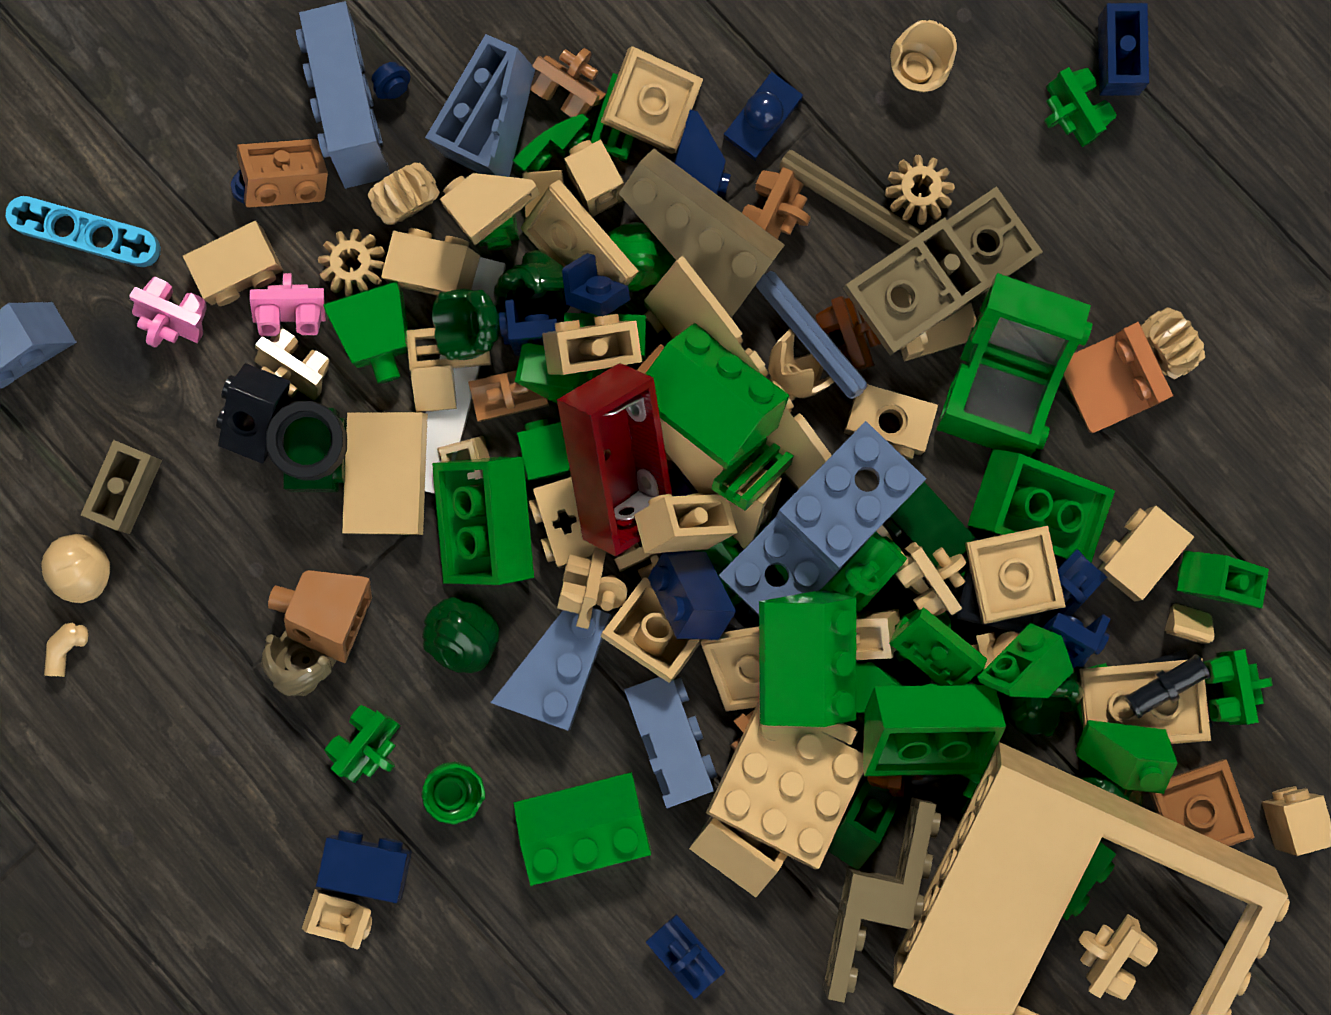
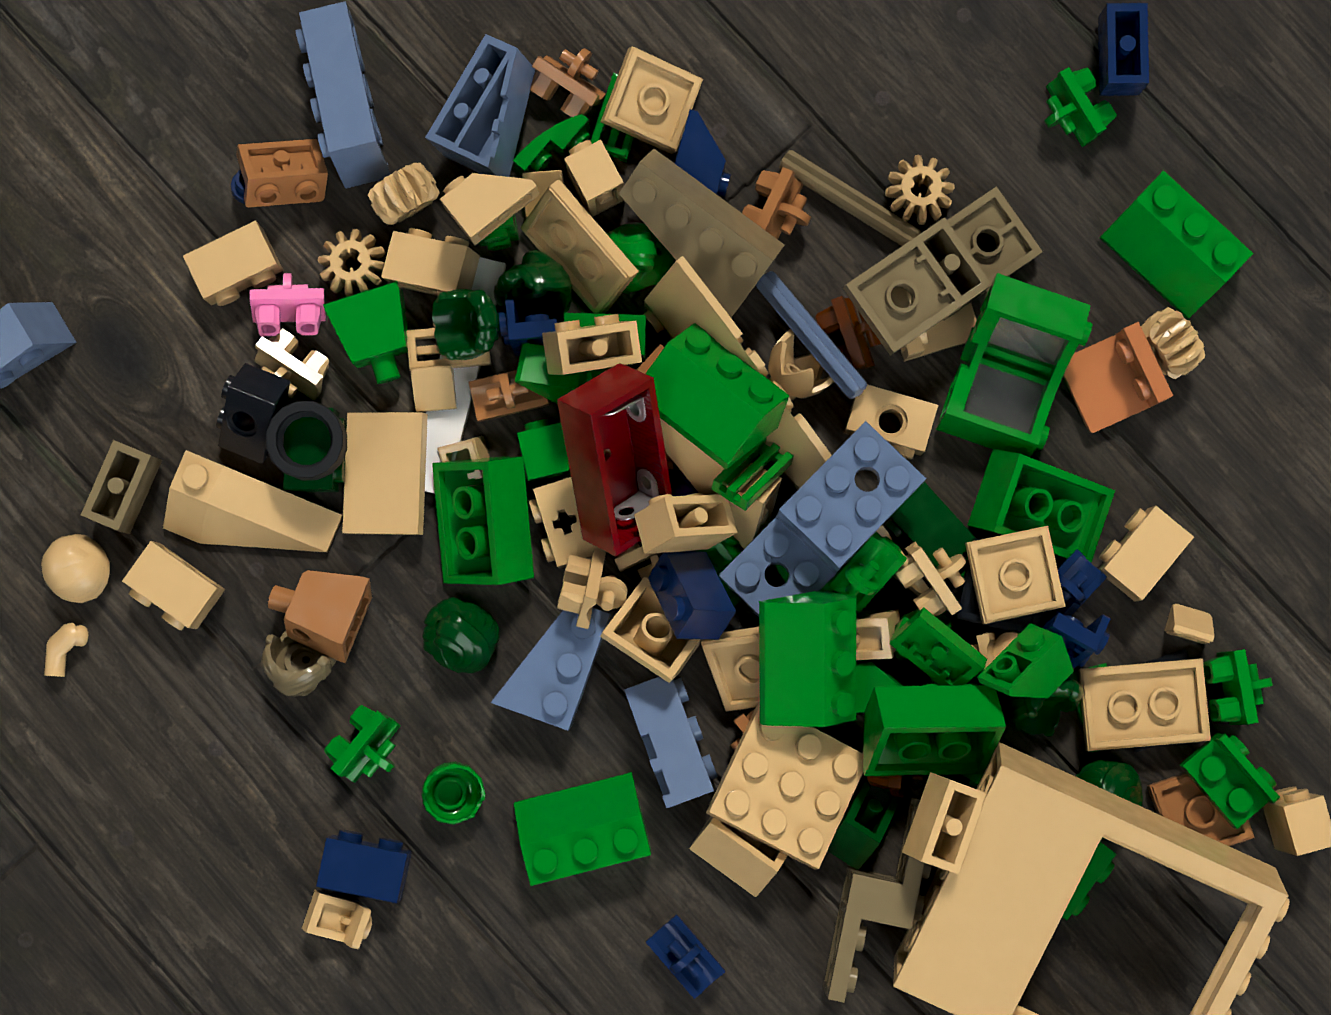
medium azure beam [5,196,161,267] -> none
bright pink hips [129,276,207,347] -> none
dark blue plate [371,62,411,99] -> none
dark blue bracket [562,253,630,316] -> none
dark blue tile [723,71,803,161] -> none
tan tile [814,723,857,745] -> none
tan hair [890,20,957,92] -> none
green slope [1075,720,1178,794] -> none
tan hips [1079,914,1158,1000] -> none
black pin [1125,654,1211,719] -> none
green slope [1177,551,1269,609] -> none
none -> tan brick [122,541,225,631]
none -> tan wedge [163,450,343,553]
none -> tan brick [902,772,987,875]
none -> green slope [1099,170,1253,319]
none -> green bracket [1180,733,1280,829]

